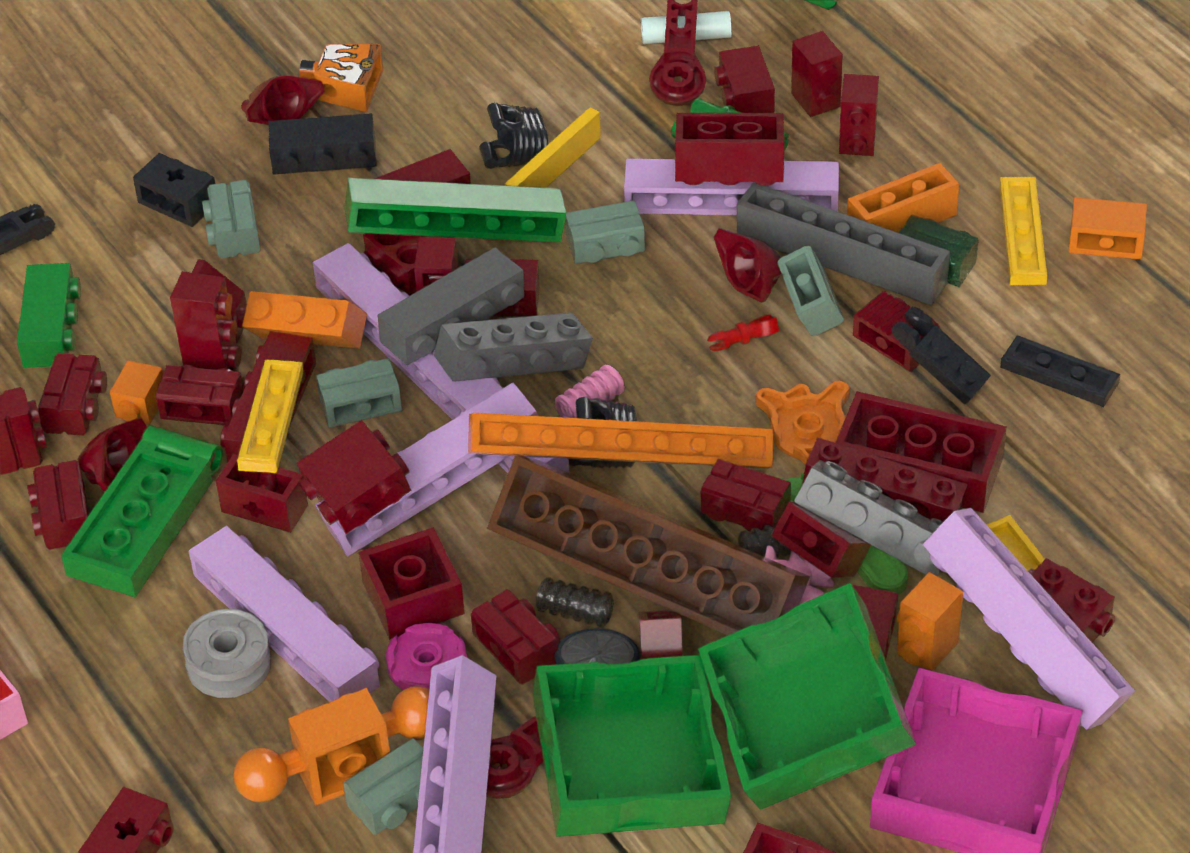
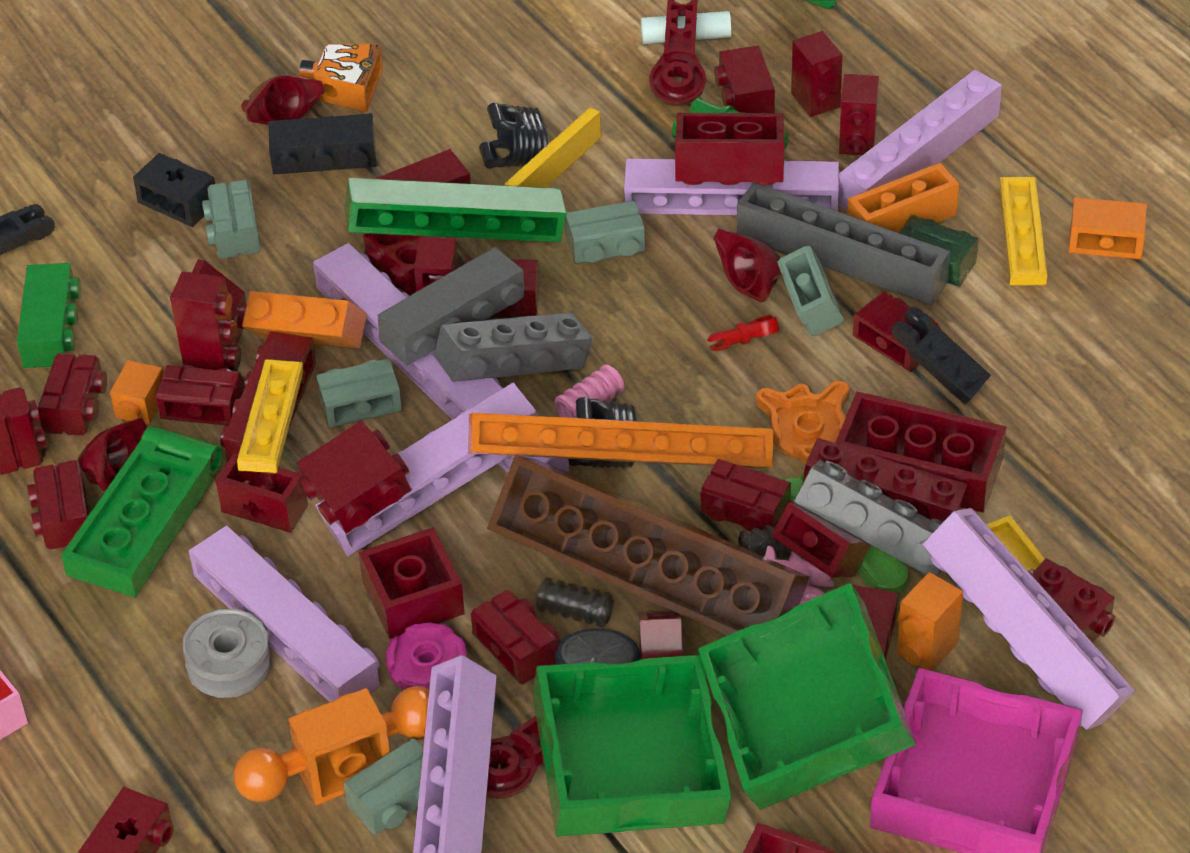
black tile [1000,335,1120,407] -> none
none -> lavender brick [838,70,1002,210]

